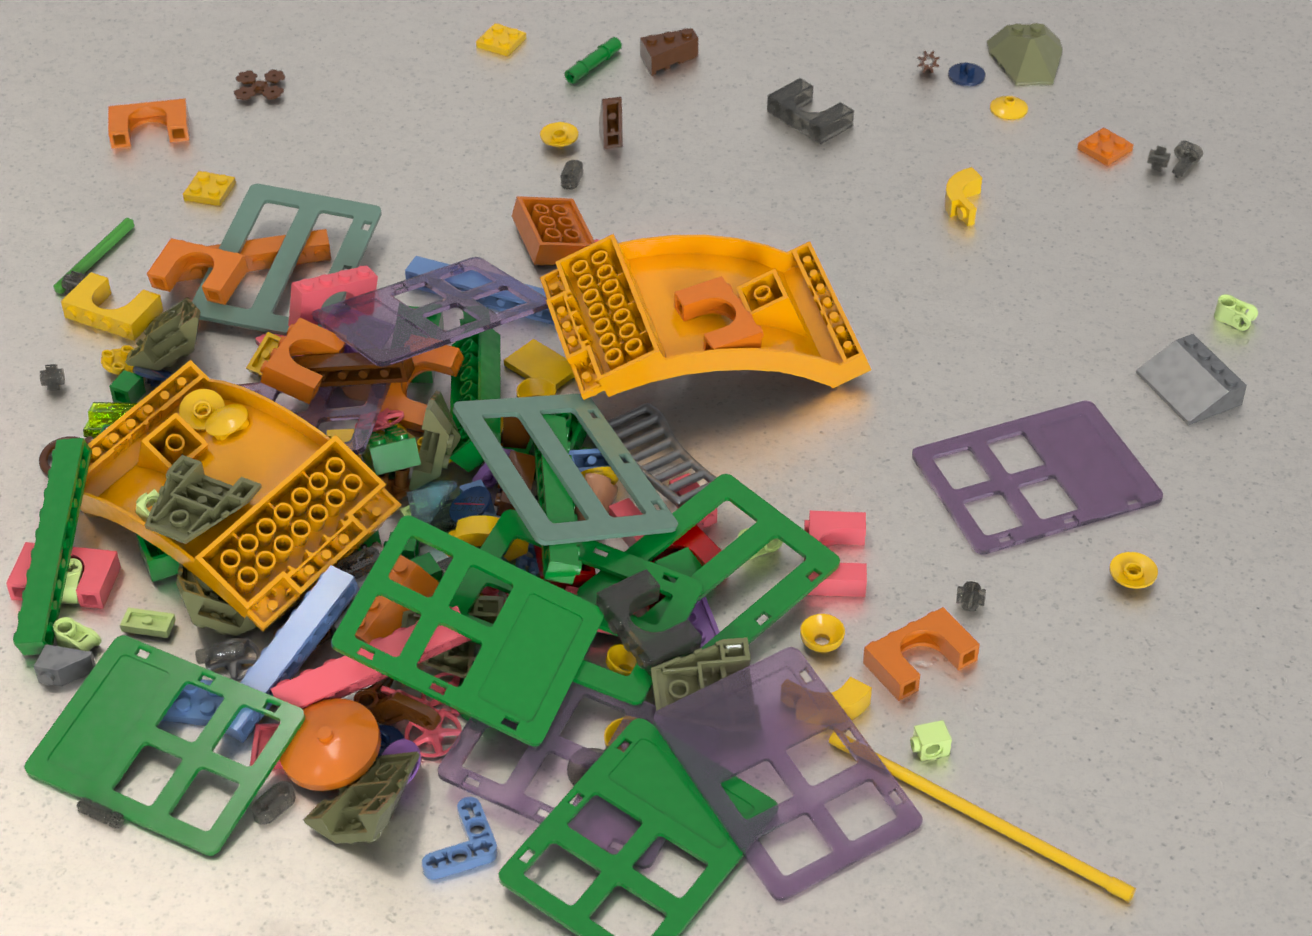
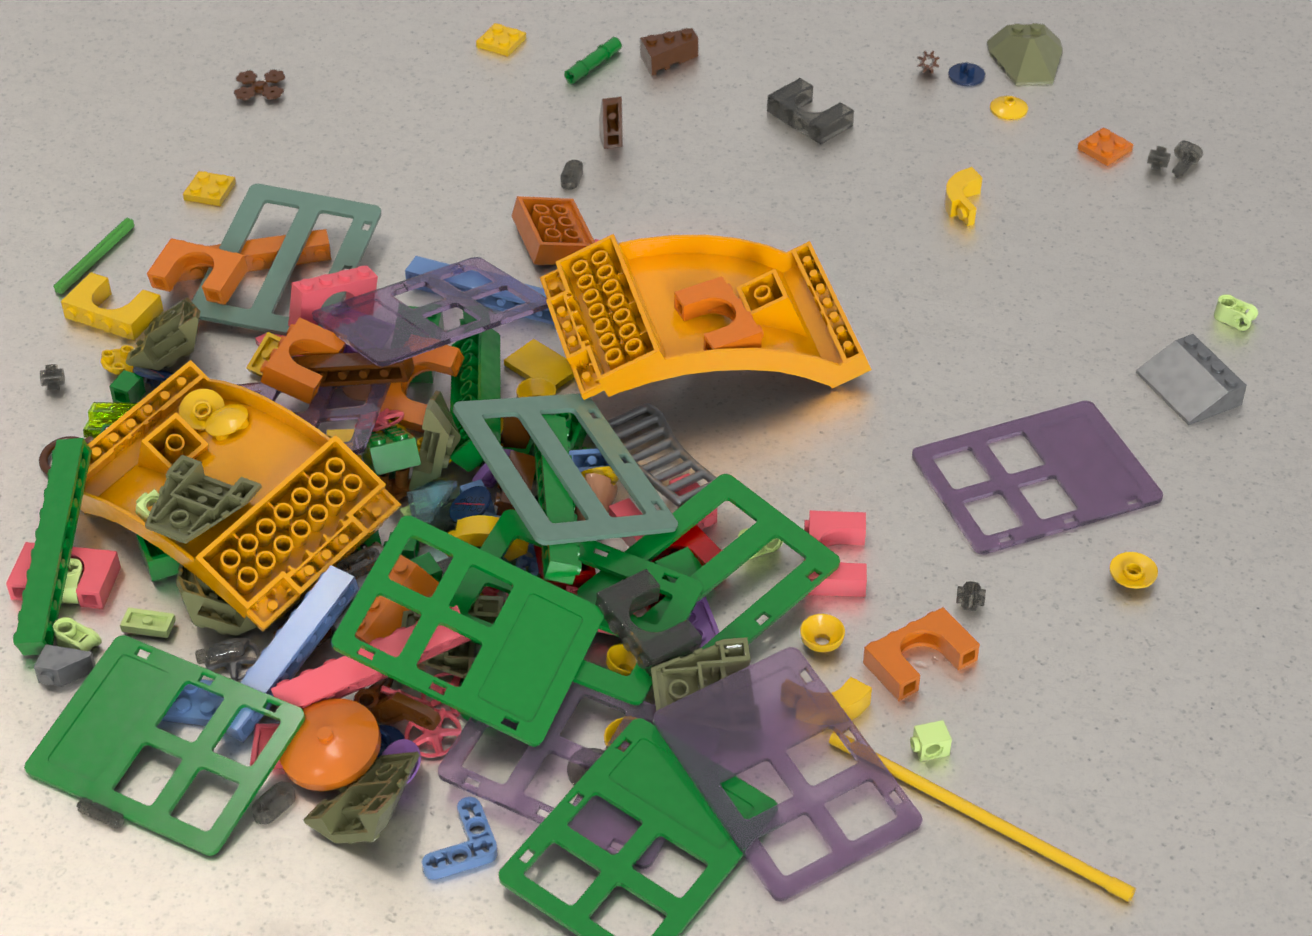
clear smoke gear [62,271,86,295] -> none
orange arch [108,98,189,149] -> none
yellow dish [540,122,579,147] -> none

